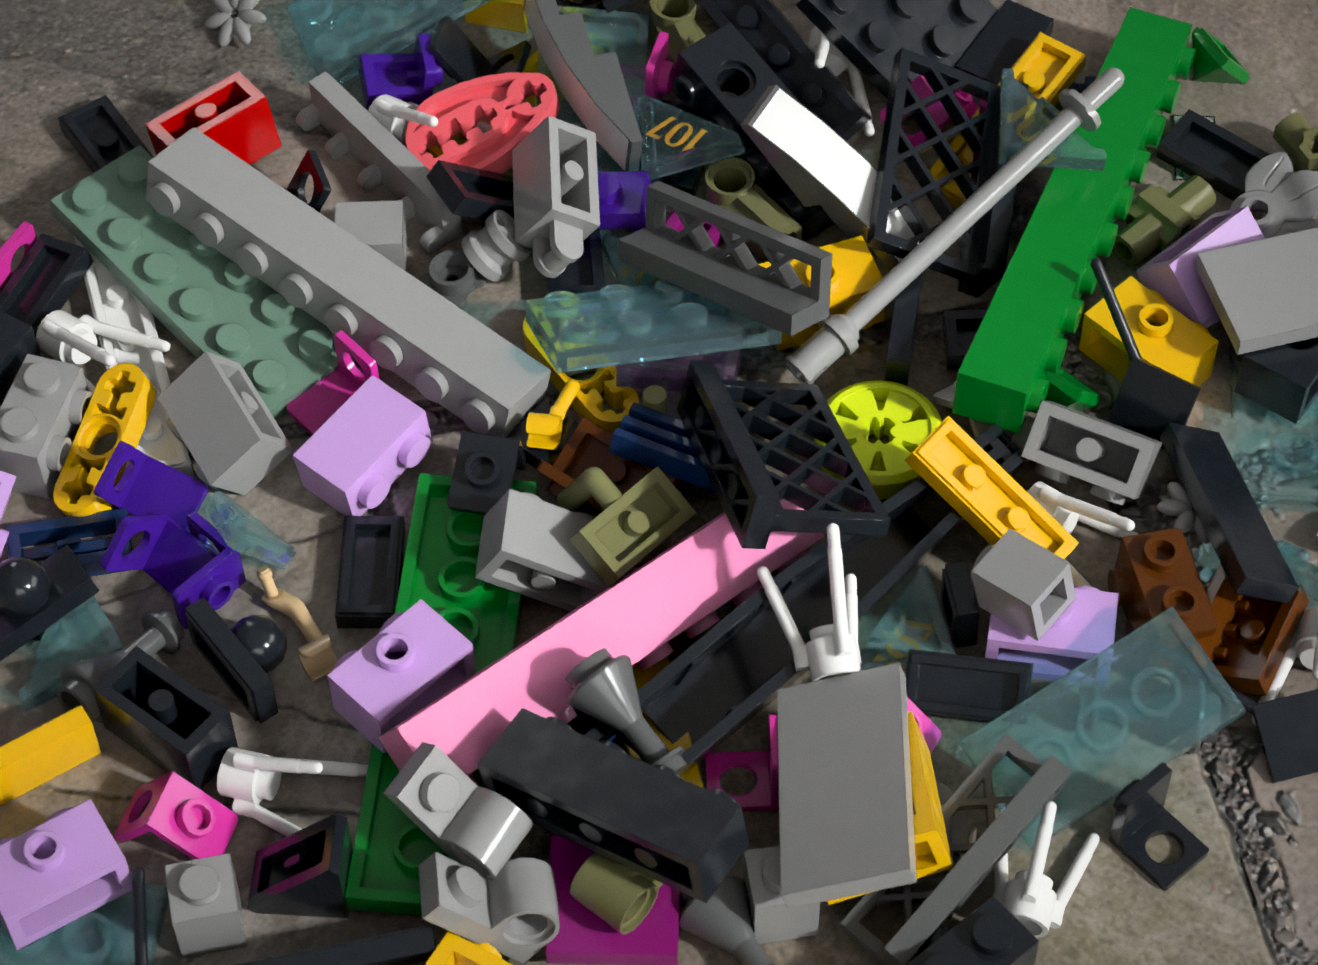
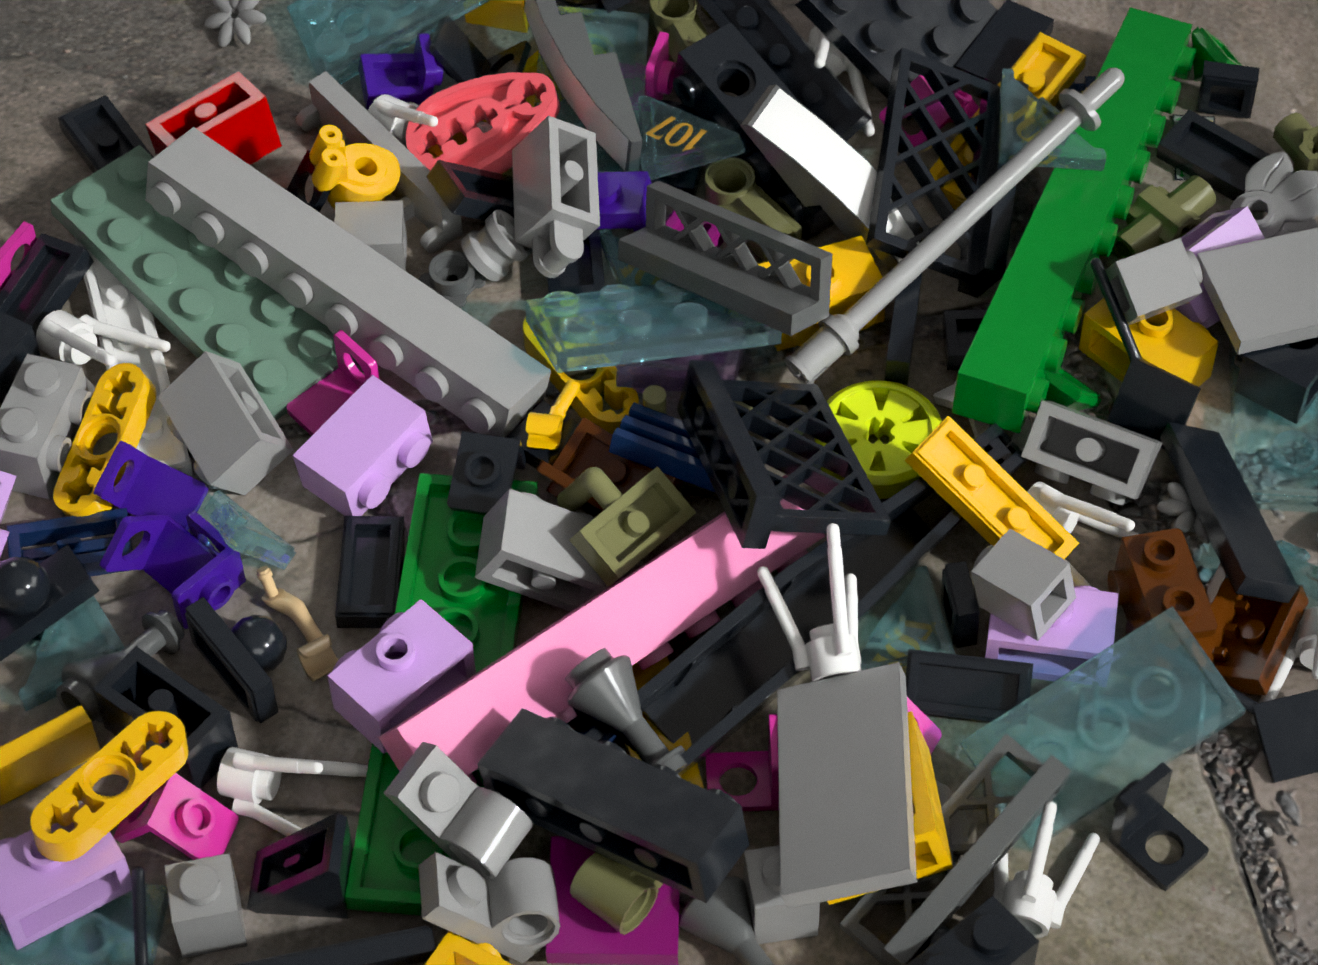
none -> yellow beam [30,711,188,862]
none -> yellow piece [309,125,400,210]
none -> light grey brick [1106,238,1203,325]
none -> black tile [1196,61,1260,119]

